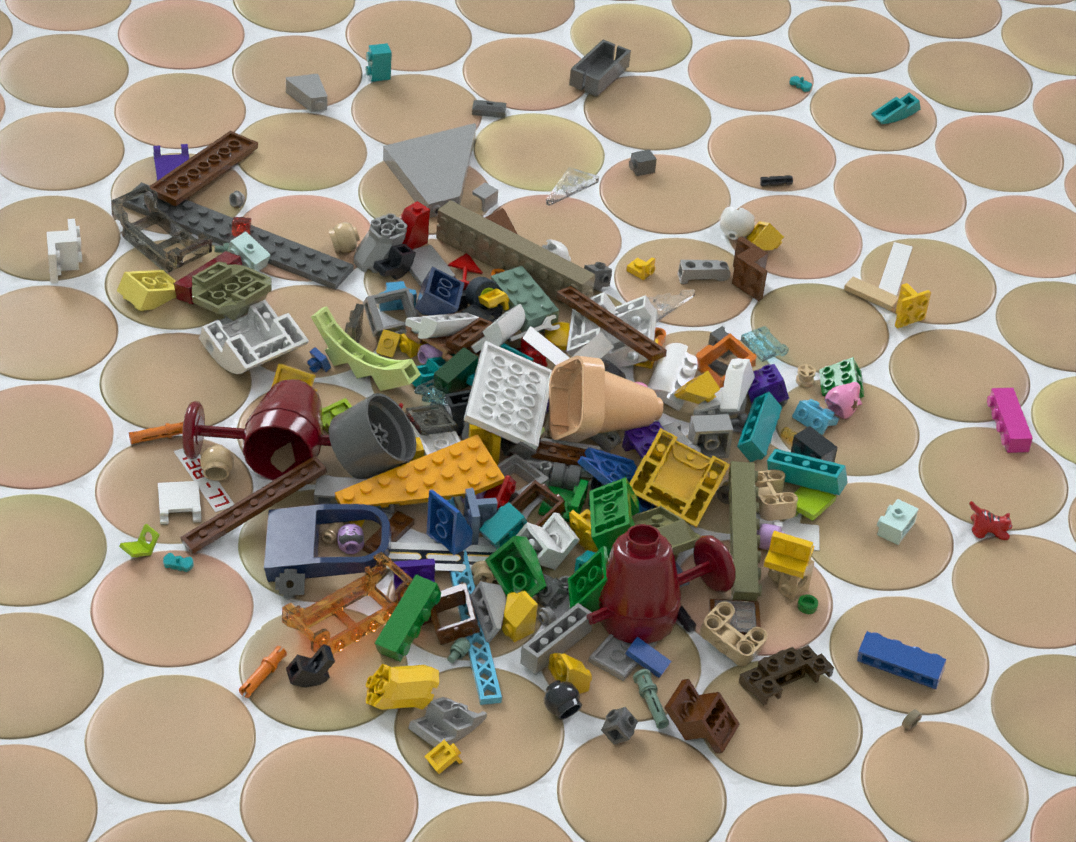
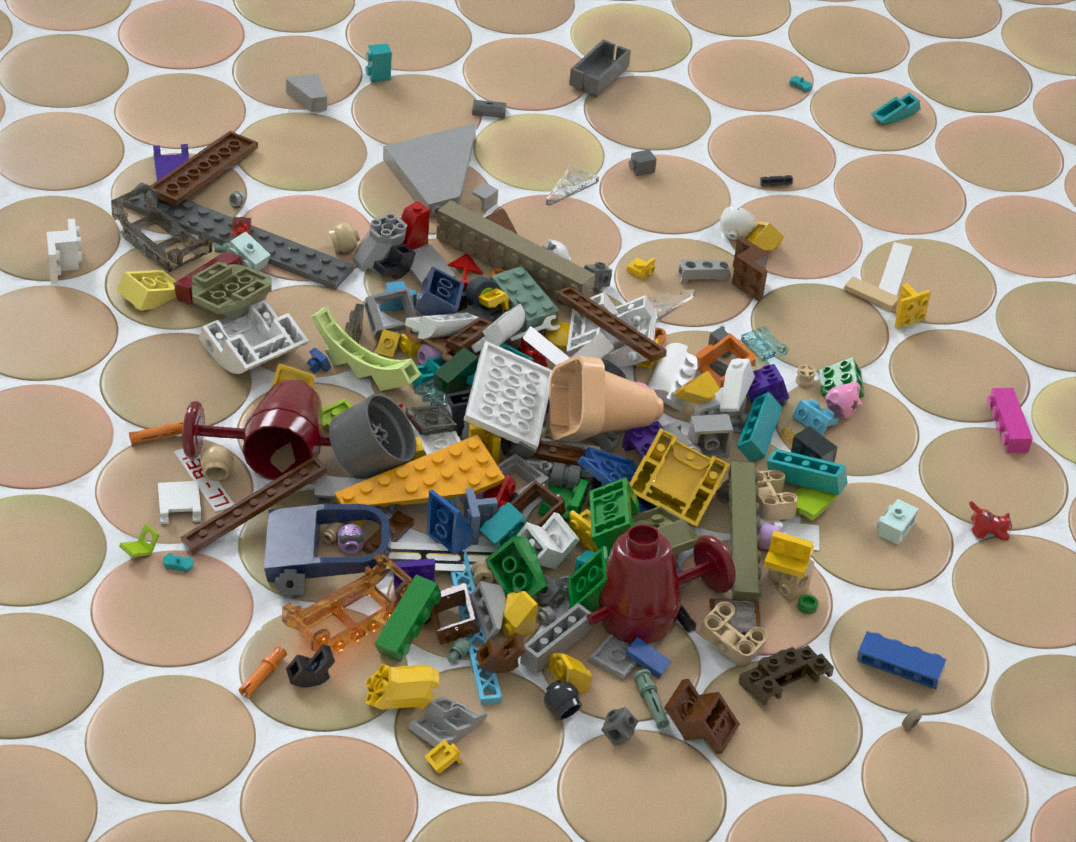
none -> reddish brown brick [476,632,526,674]

